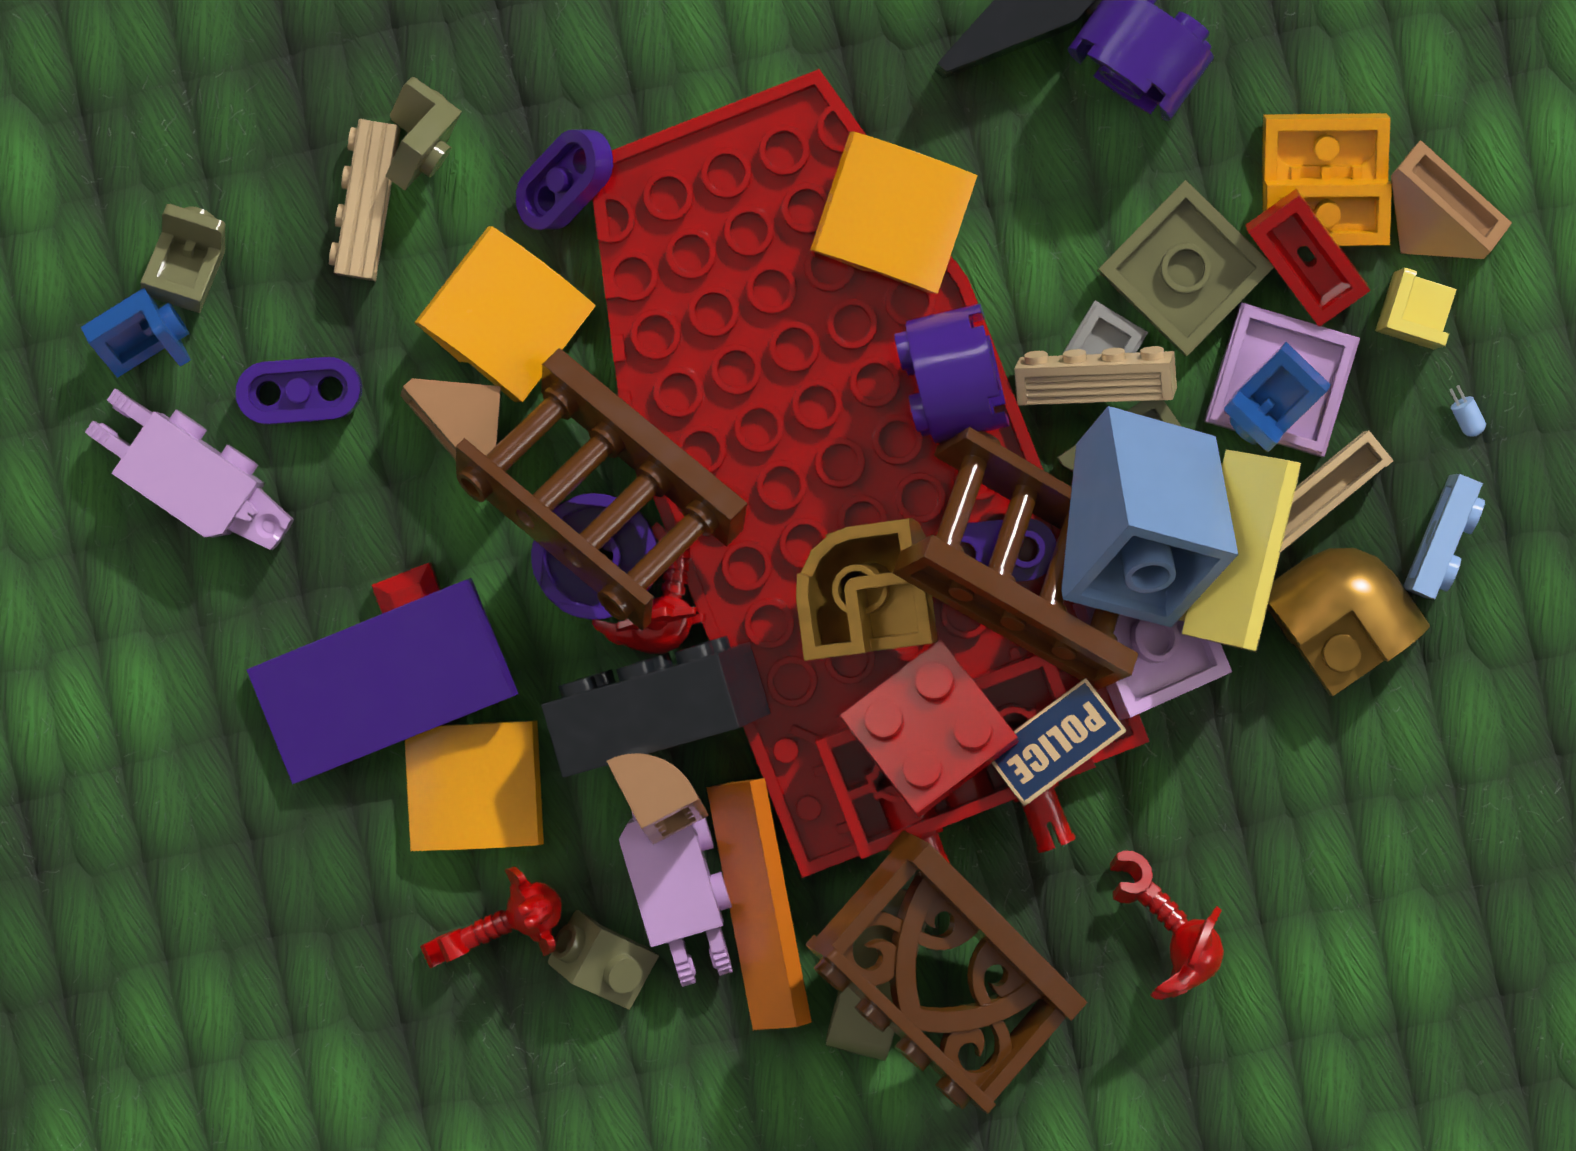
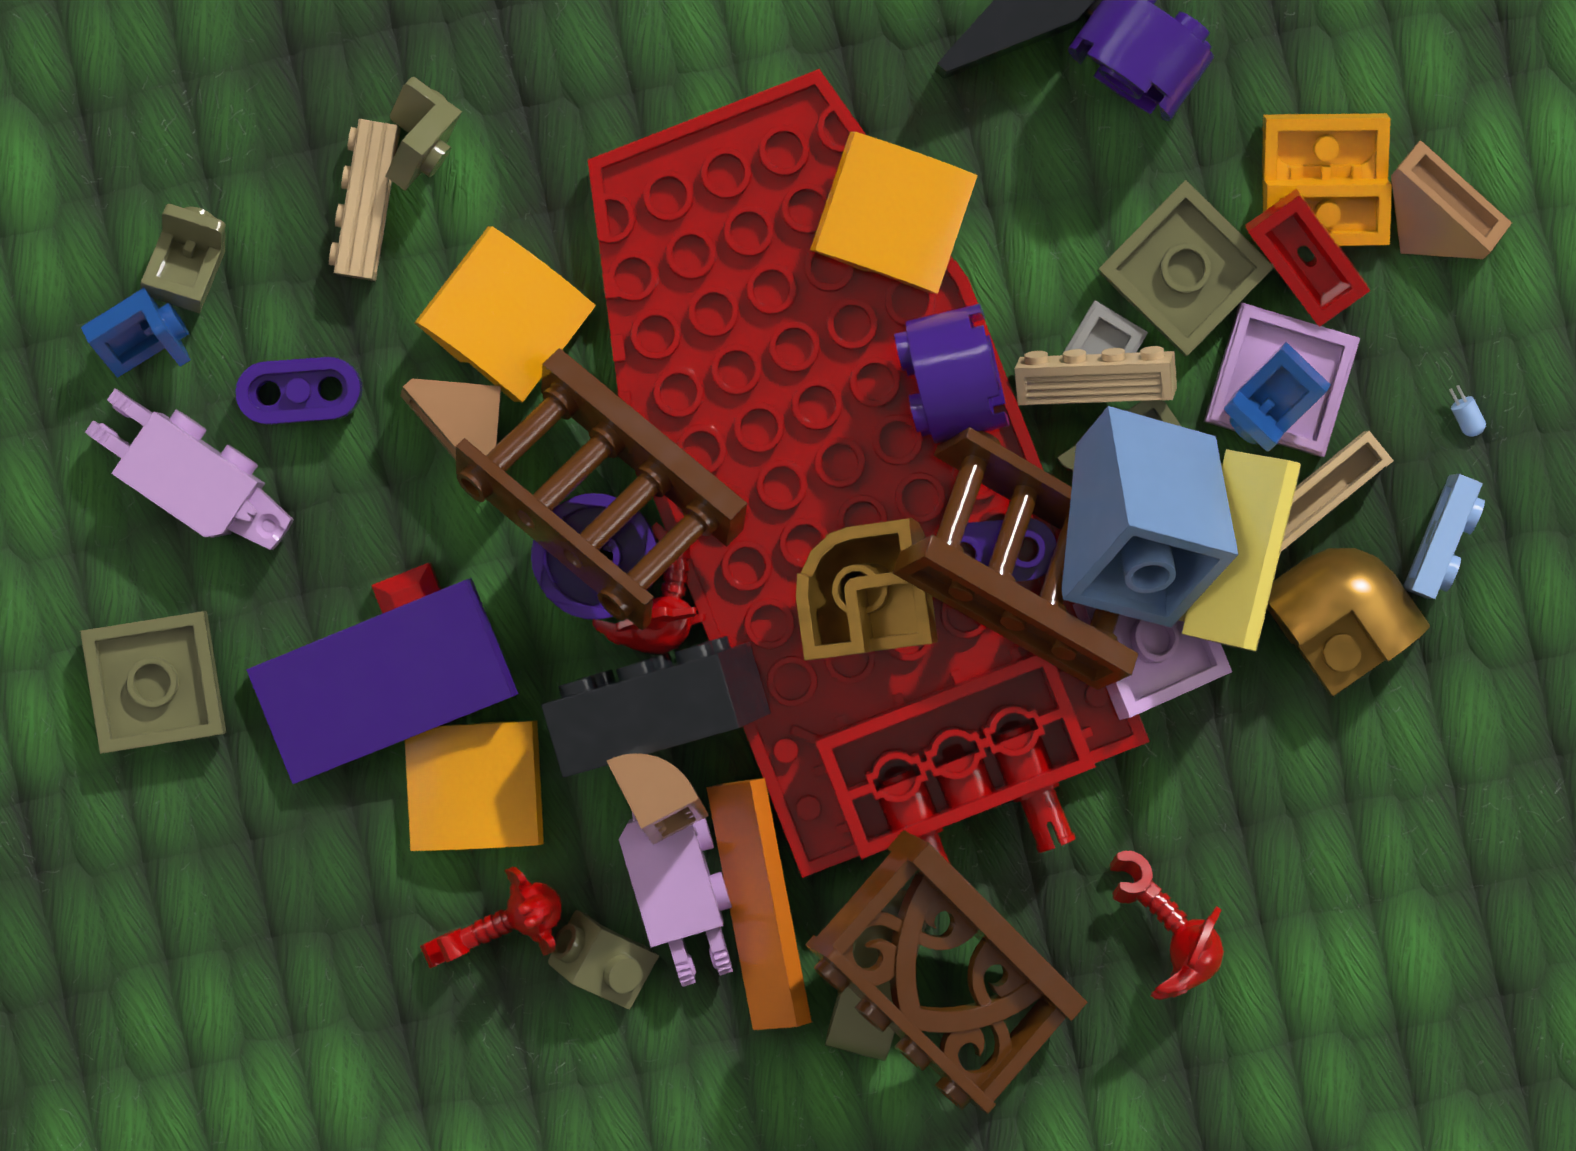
dark purple plate [516,129,613,230] -> none
red plate [840,639,1019,818] -> none
dark blue slope [992,678,1126,806] -> none
light yellow panel [1375,267,1457,350] -> none
none -> olive plate [80,611,226,754]

